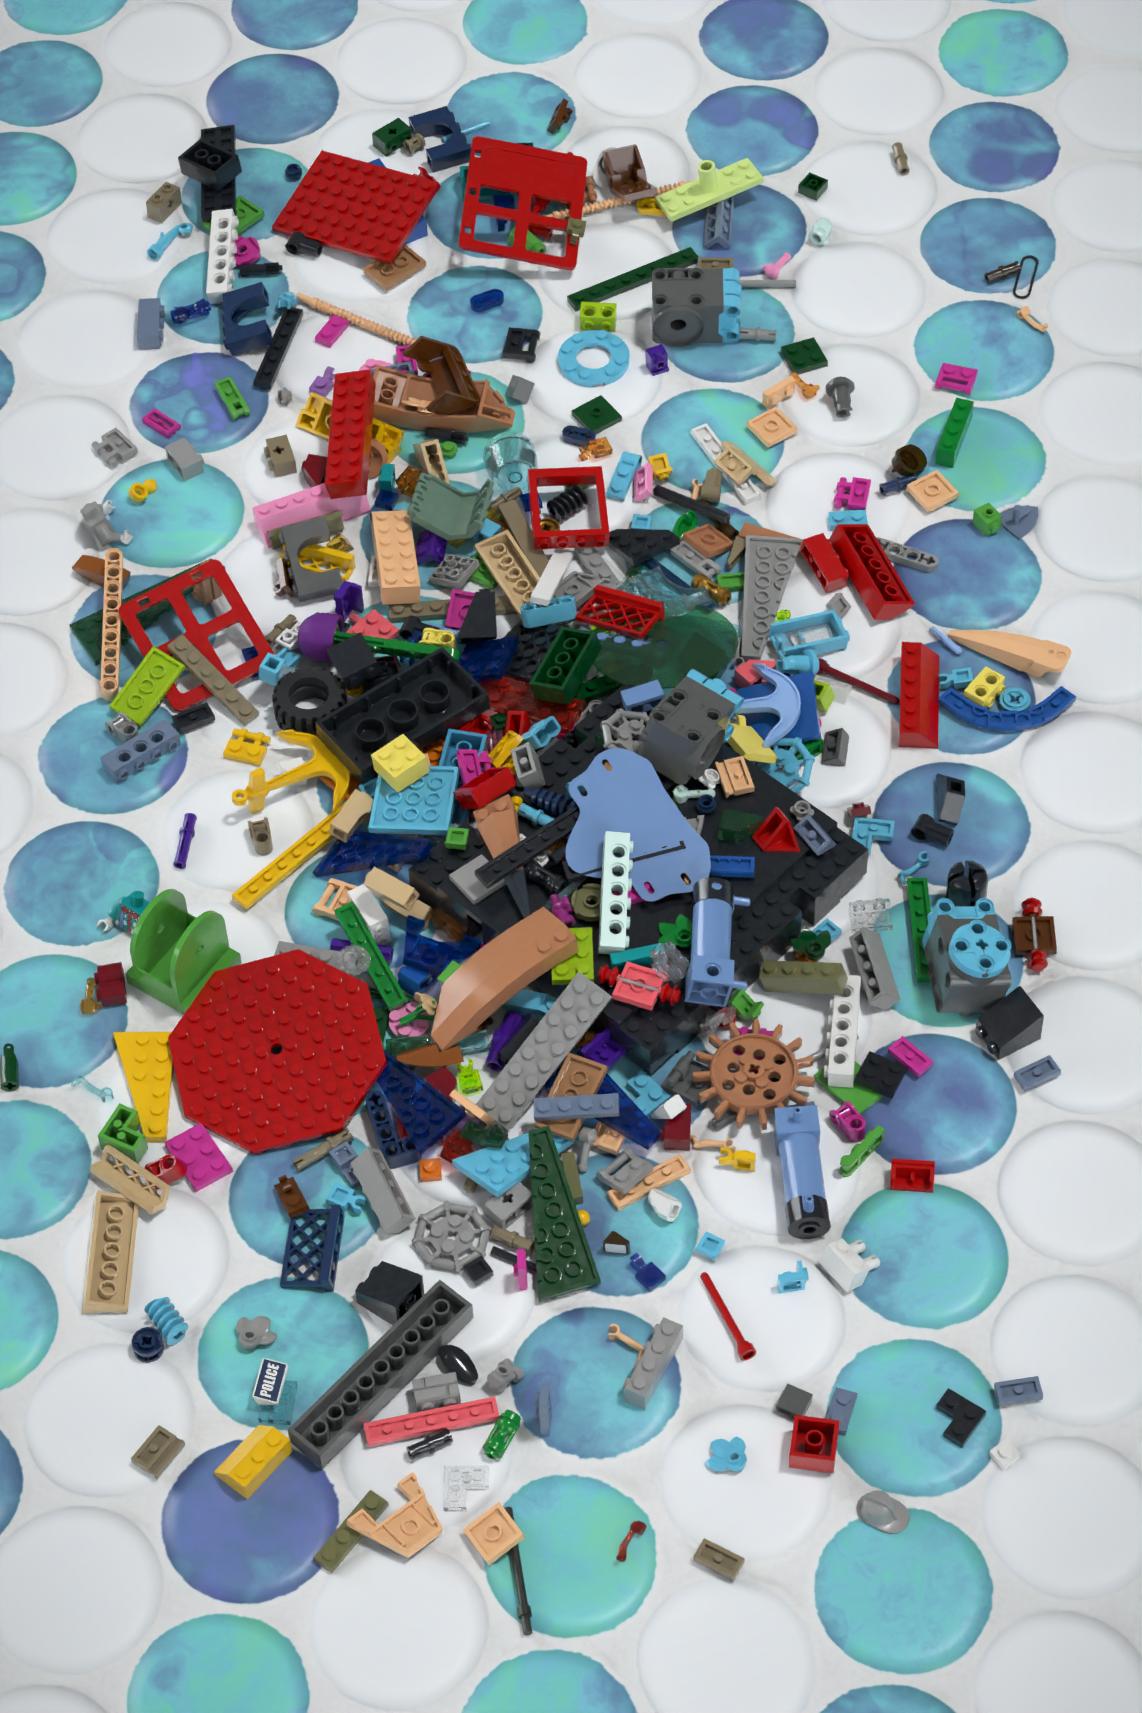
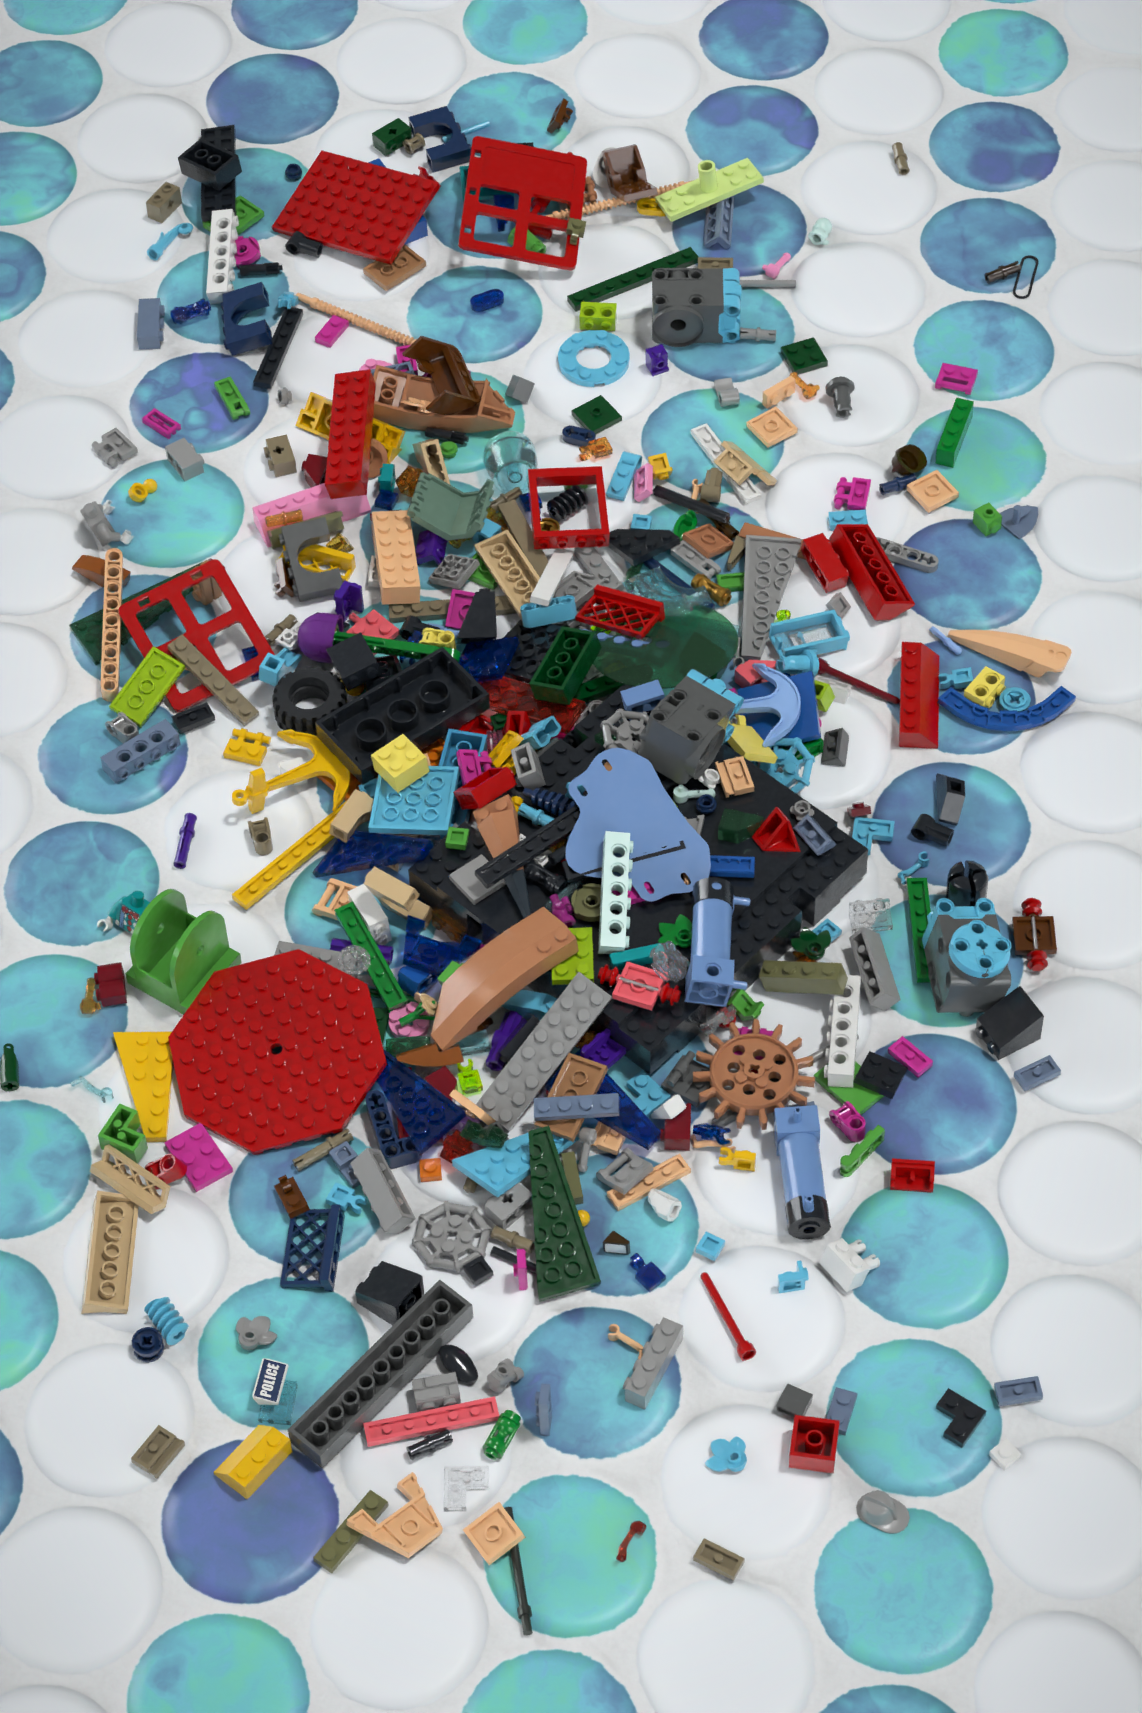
medium lavender plate [309,366,335,397] -> none
black plate [503,327,541,363] -> none
dark green piece [798,172,828,201] -> none
light nougat piece [1017,306,1048,332] -> none
none -> clear yellow axle [265,509,303,527]
none -> clear blue plate [693,1123,731,1145]
none -> light grey panel [714,378,740,407]

